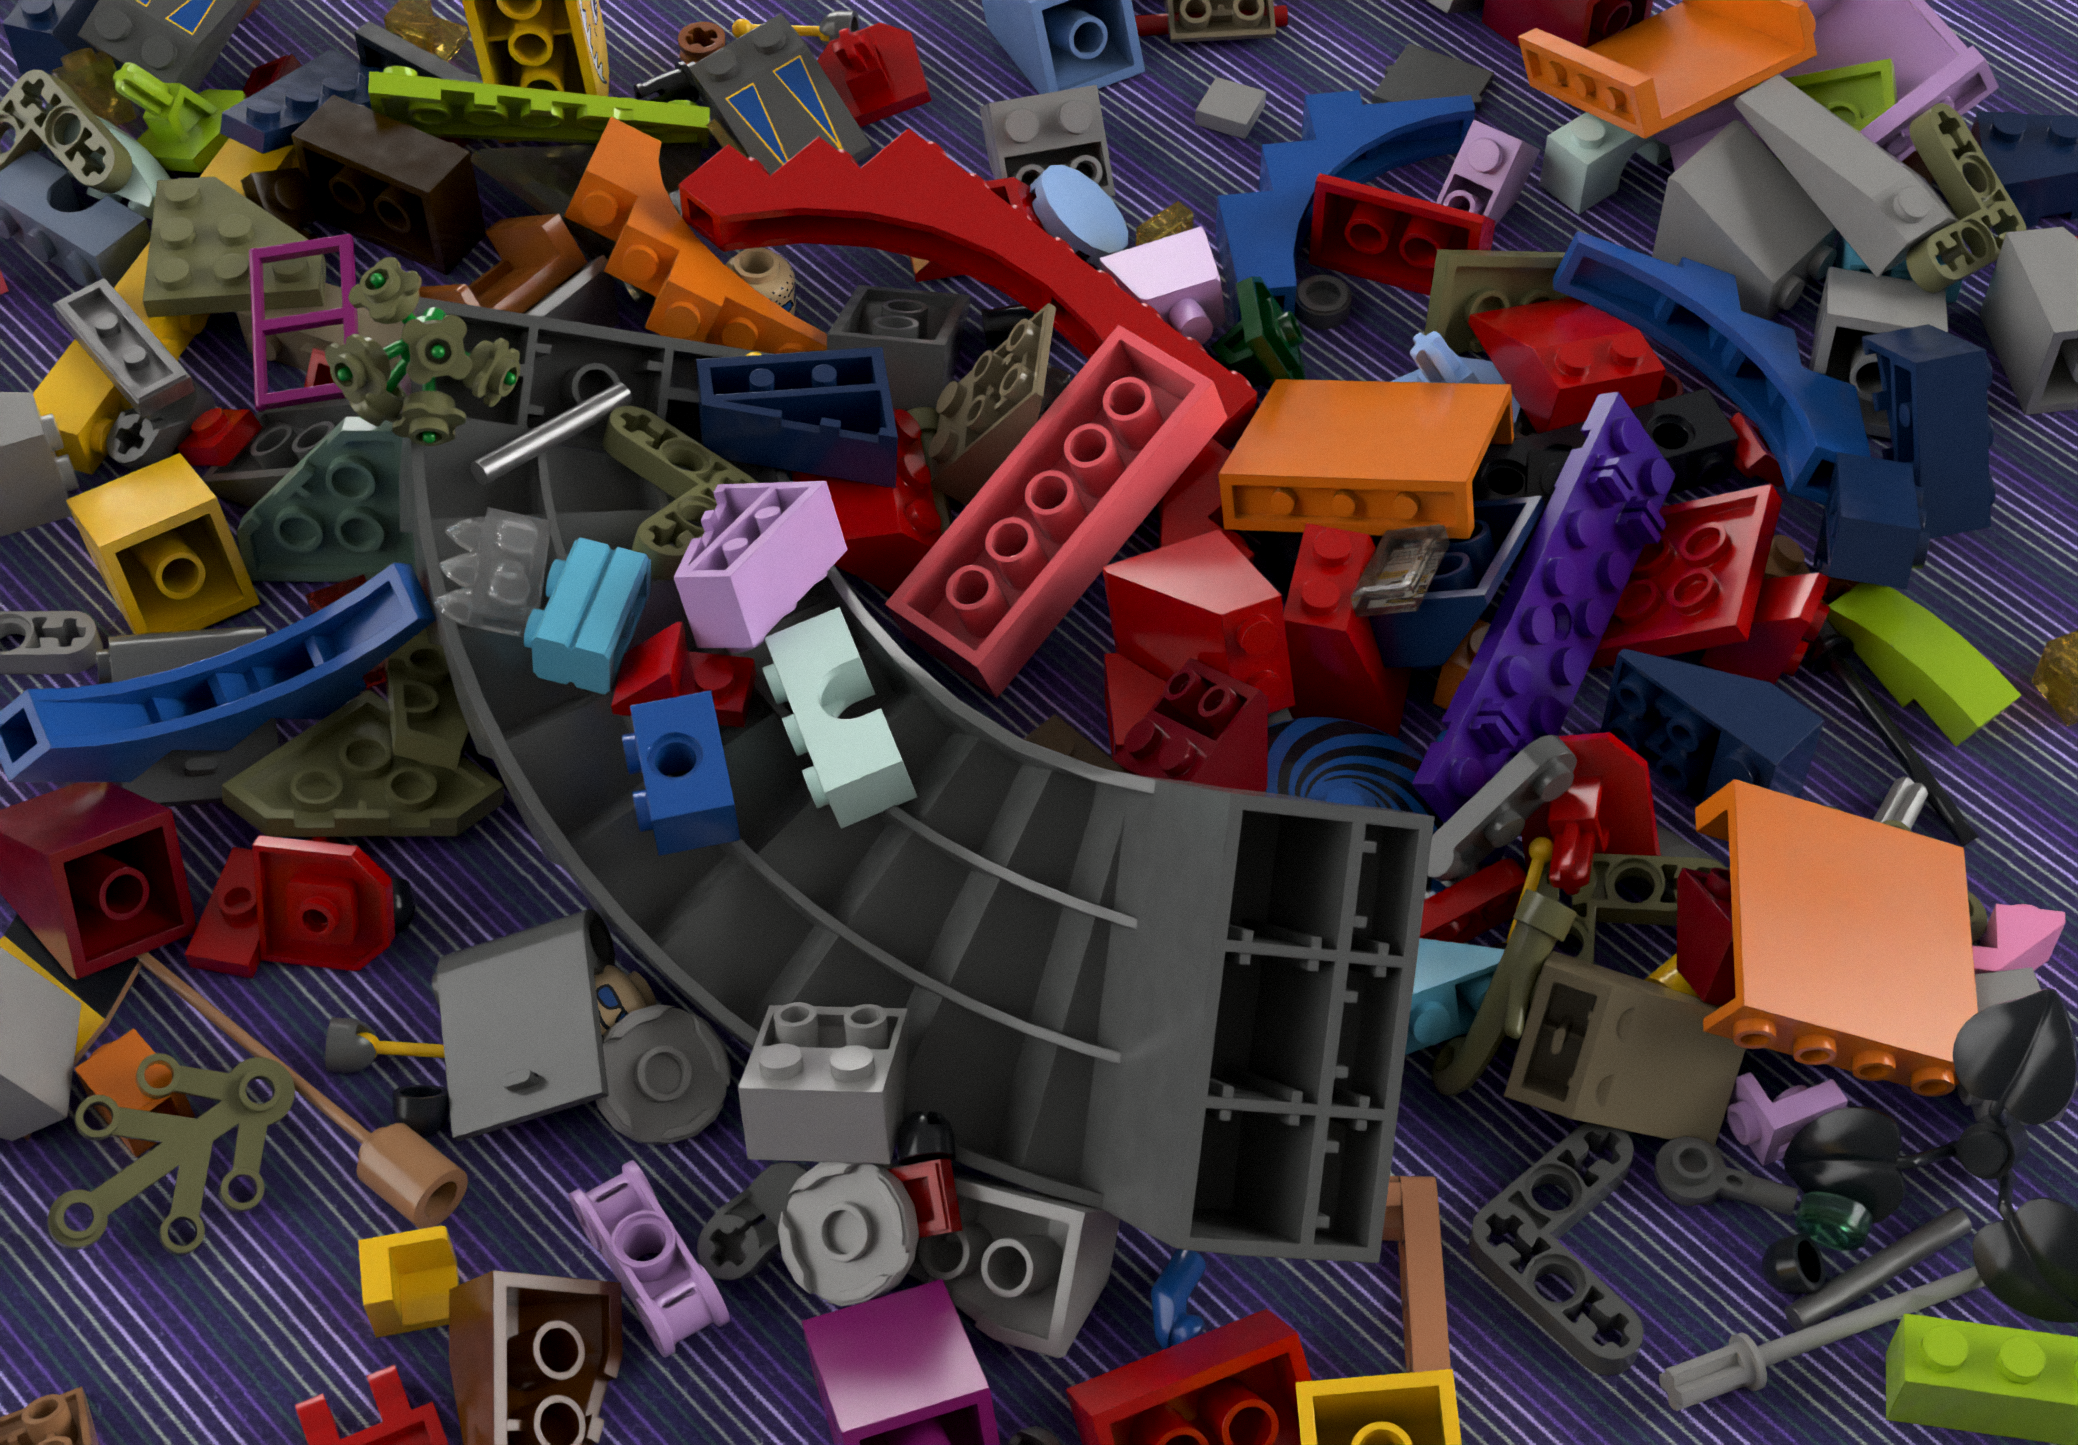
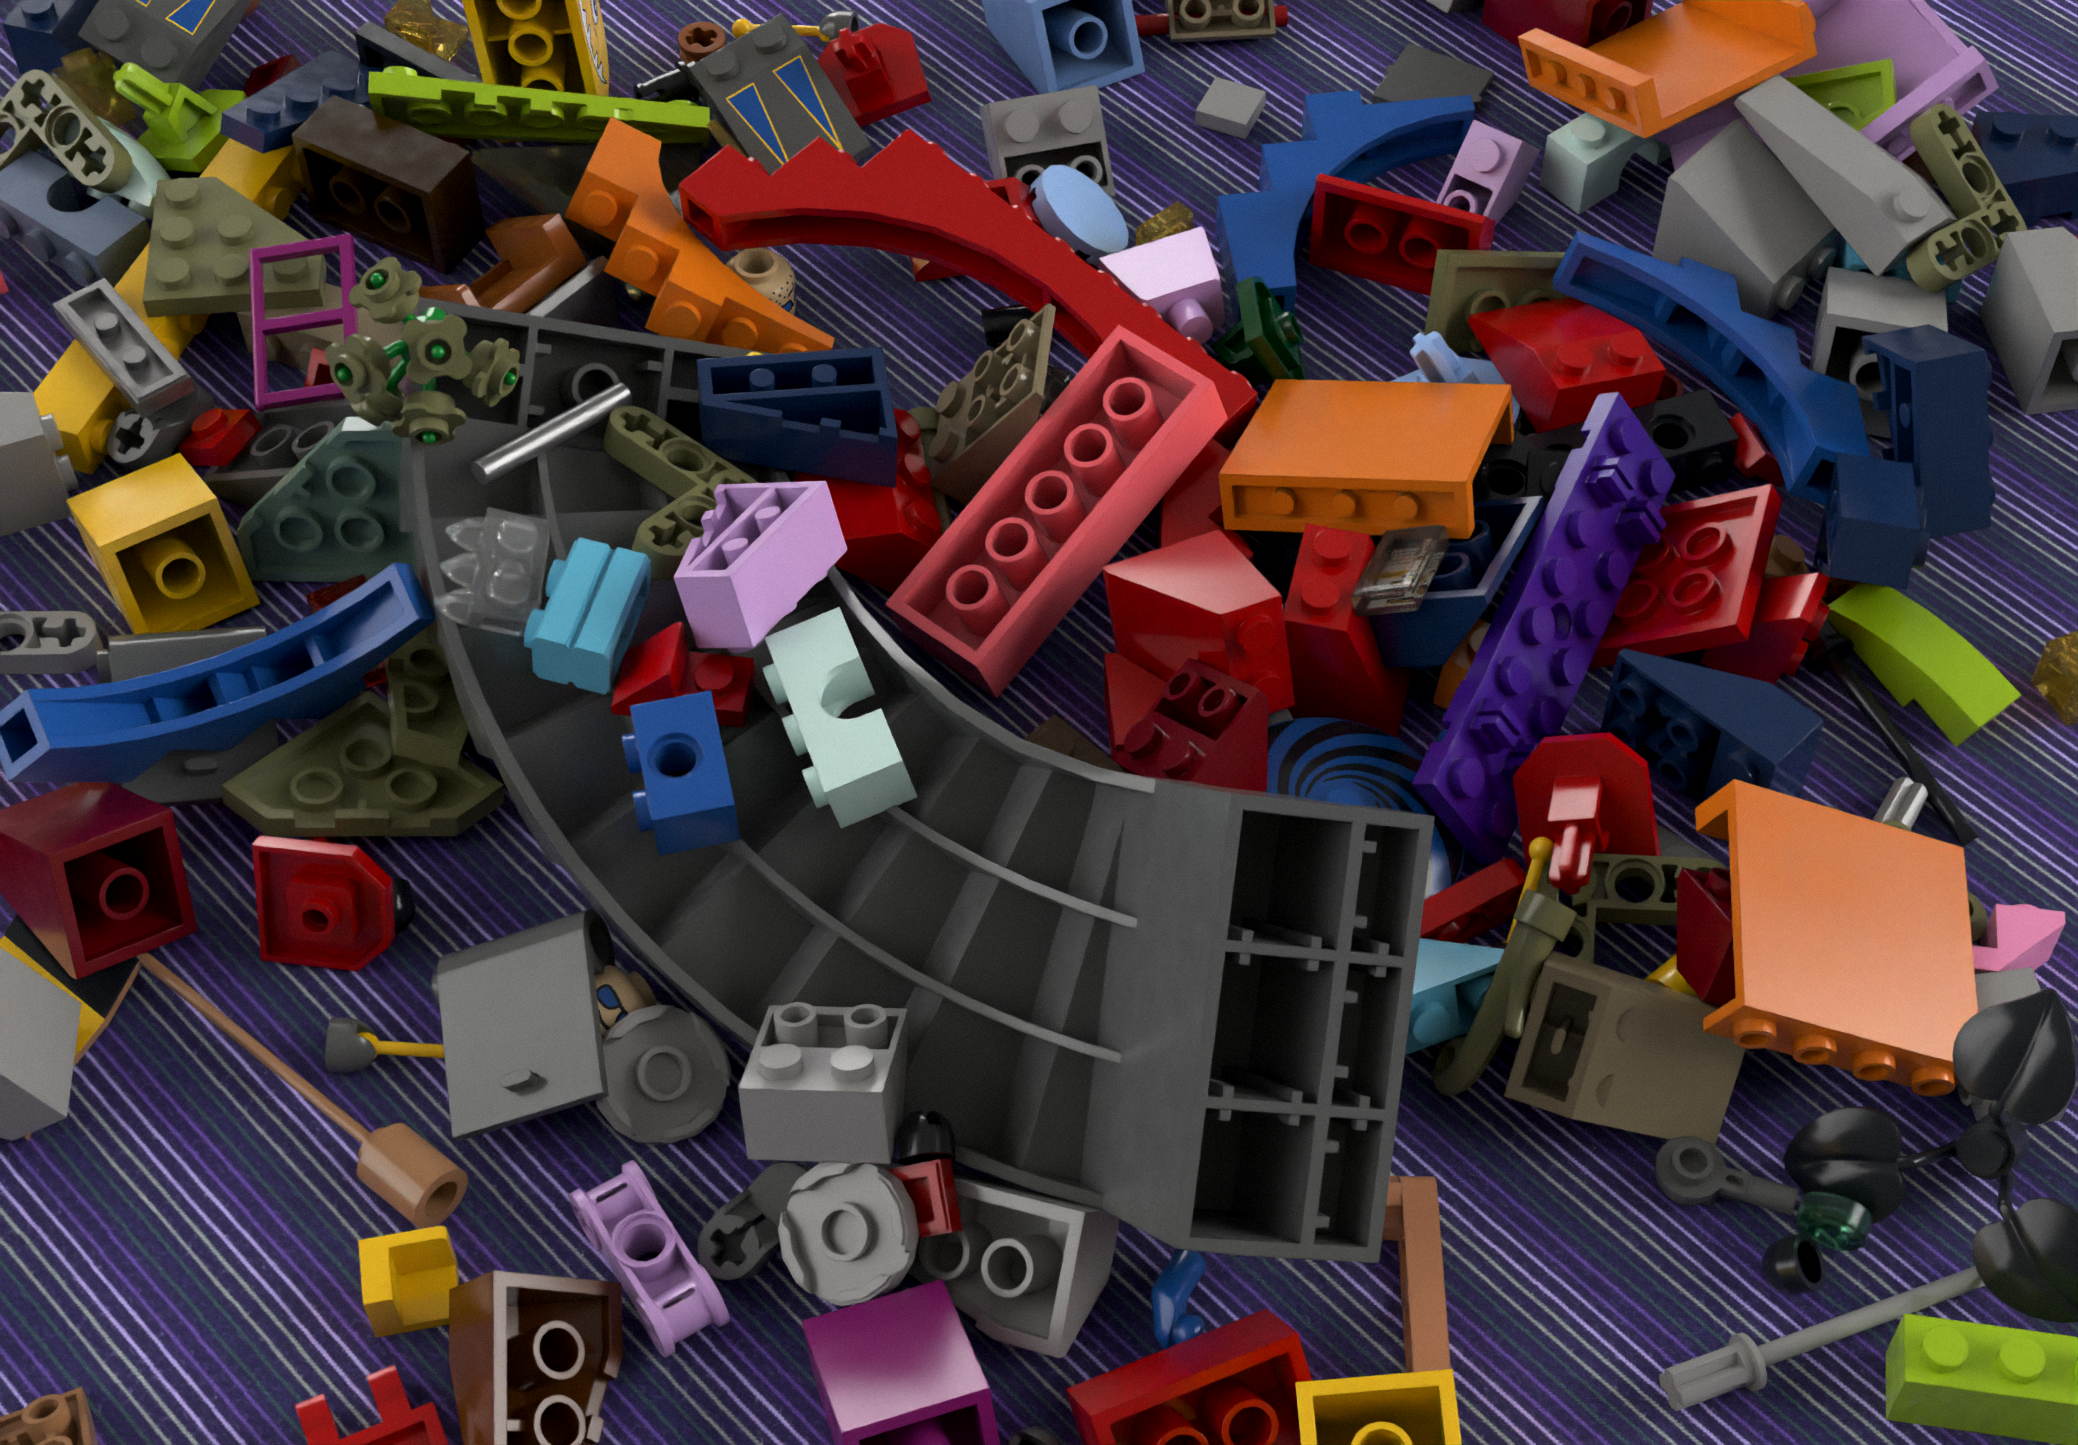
olive plant [47,1053,295,1255] -> none
orange brick [74,1028,195,1157] -> none
red plate [185,847,261,979] -> none
dark brown plate [240,167,318,240] -> none
black hinge [393,1085,449,1139] -> none
dark grey slope [827,285,970,411] -> none
dark grey tile [1295,275,1352,330] -> none
dark grey plate [1427,735,1577,887] -> none
dark grey beam [1468,1122,1644,1376] -> none
lavender bracket [1727,1072,1848,1166] -> none
flat silver bar [1785,1207,1972,1331] -> none

